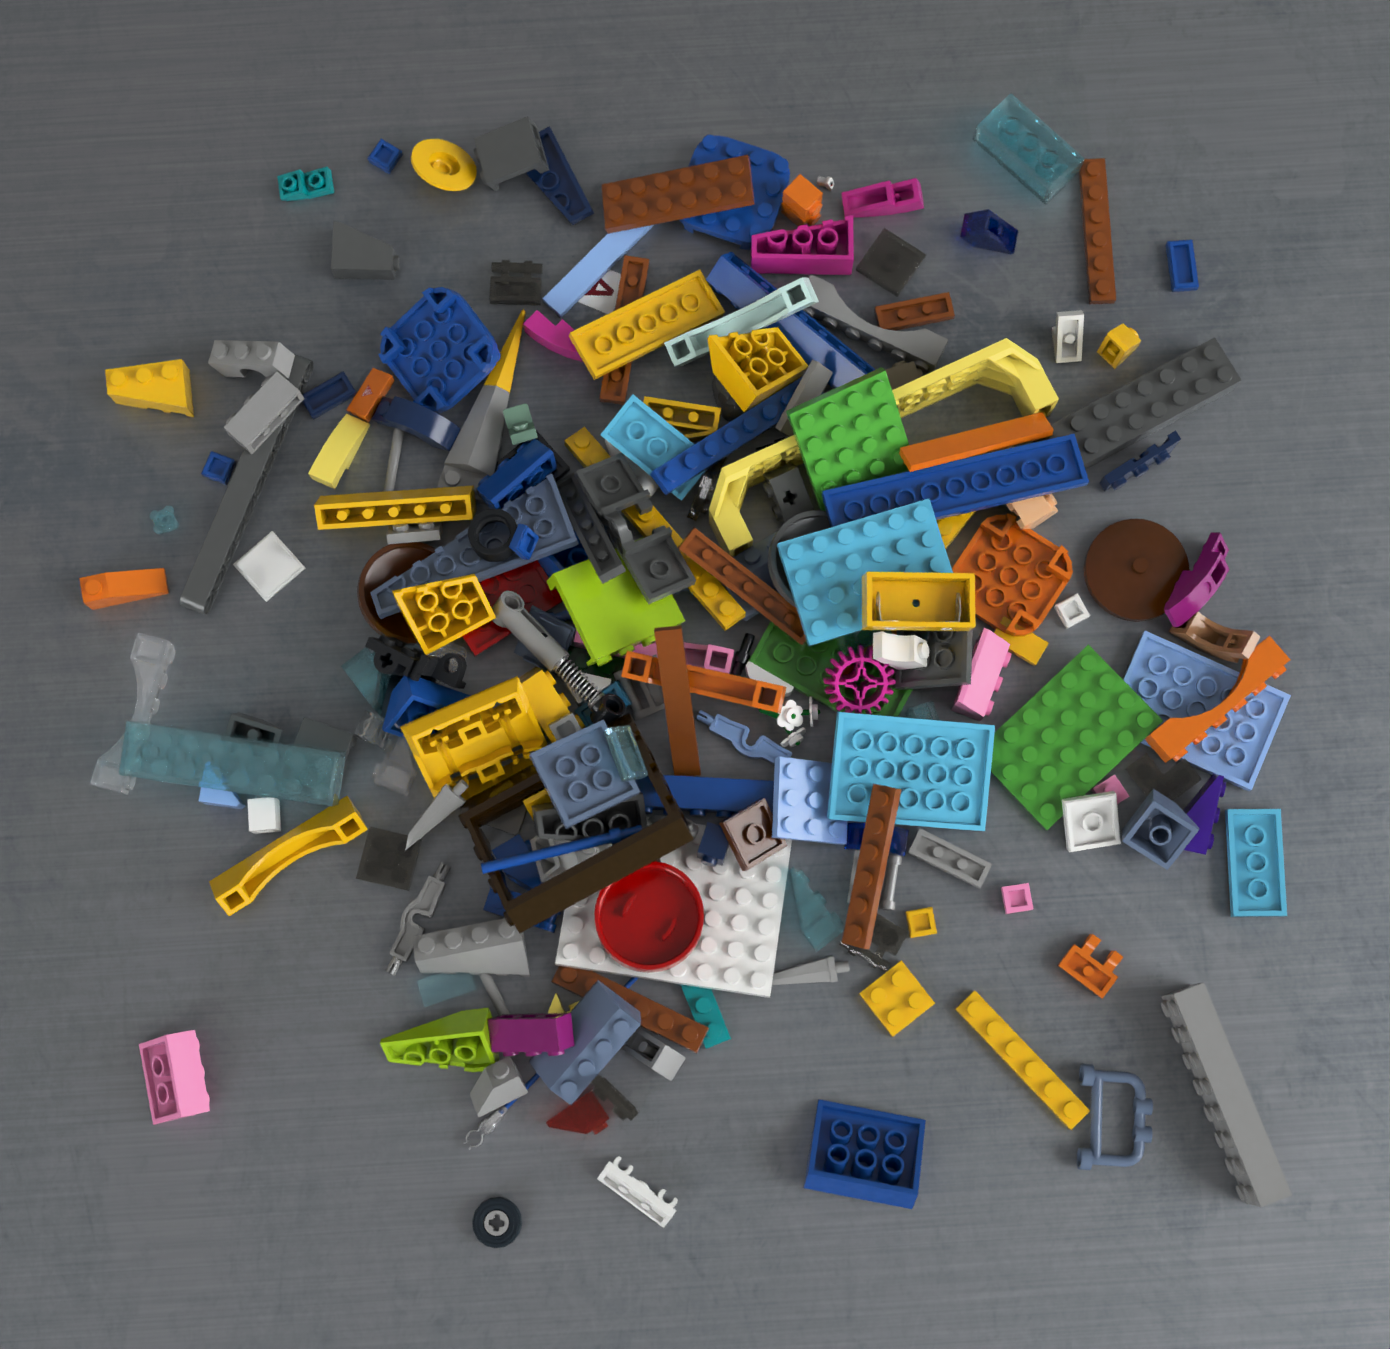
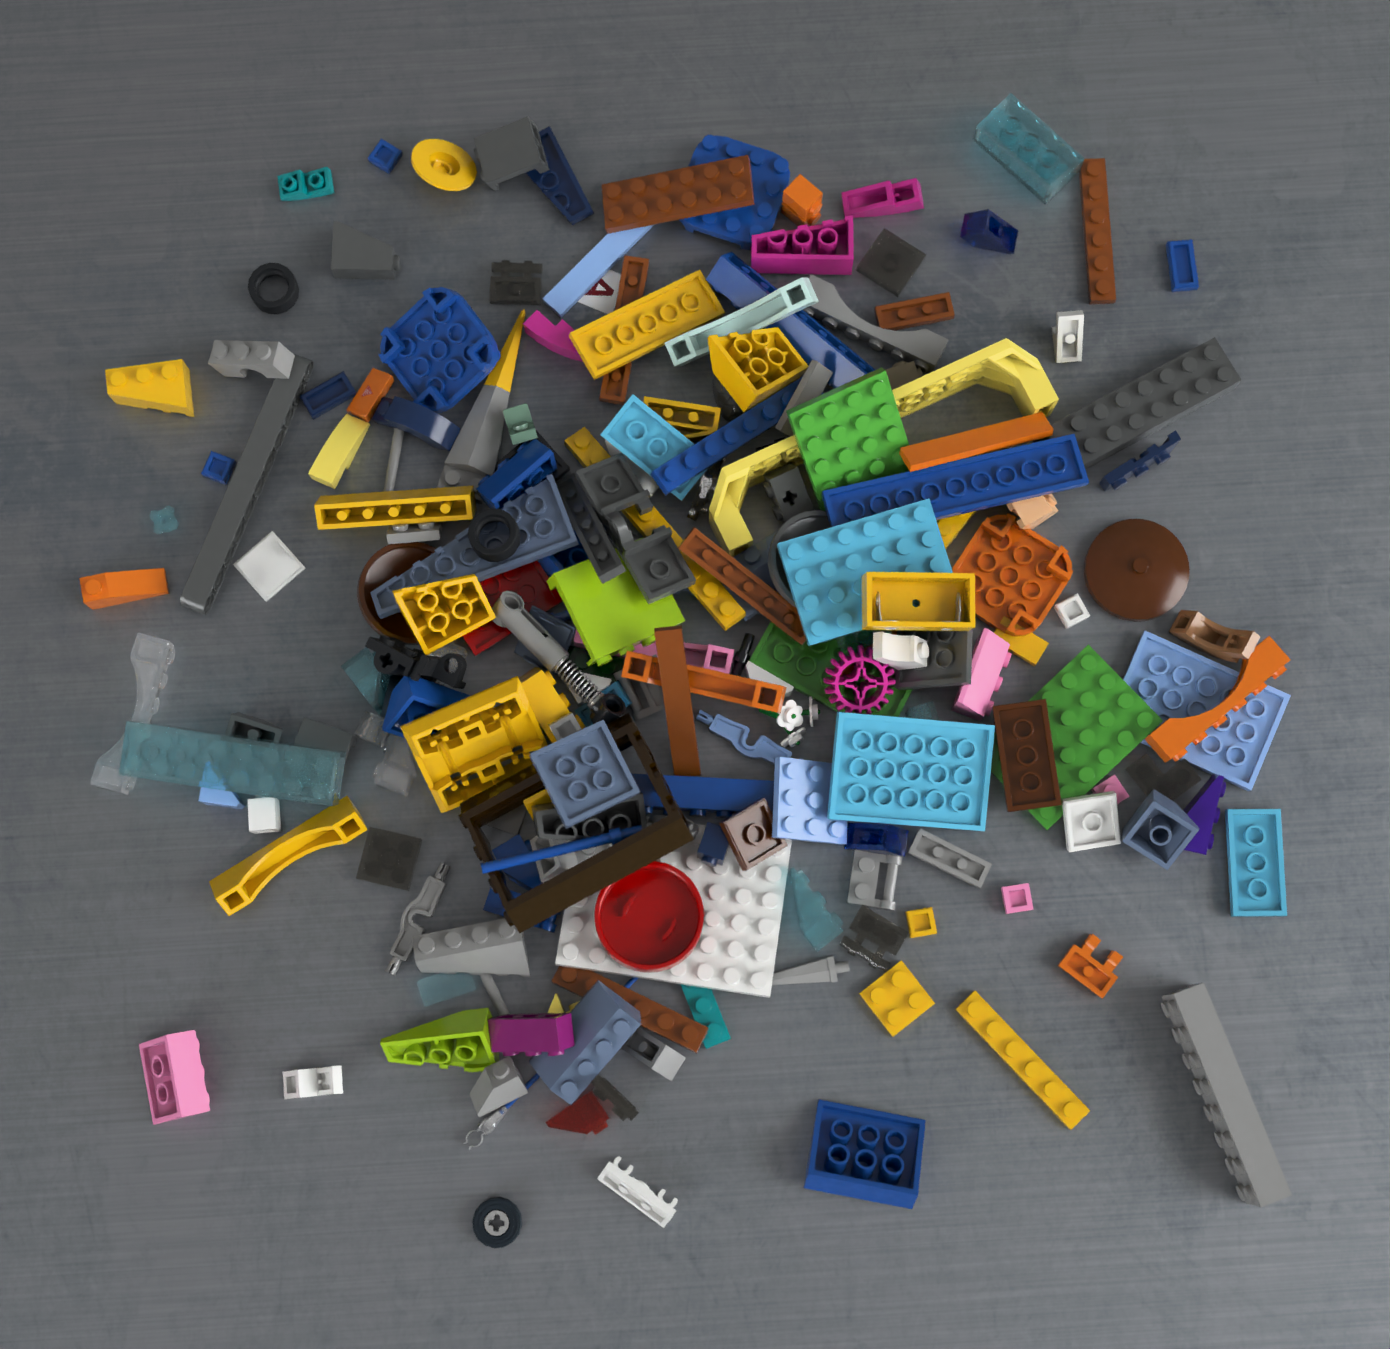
light grey brick [223,371,304,455] -> none
light grey bar [405,779,469,851] -> none
blue tile [509,524,539,560] -> none
clear light blue tile [604,725,648,782] -> none
white piece [817,176,834,191] -> none
dark orange plate [842,784,902,949] -> none
sand blue bar [1077,1064,1153,1170] -> none
yellow slope [1097,323,1141,369] -> none
magenta slope [1164,532,1229,627] -> none
none -> black tyre [248,263,299,314]
none -> white slope [283,1065,343,1099]
none -> reddish brown plate [992,699,1062,812]

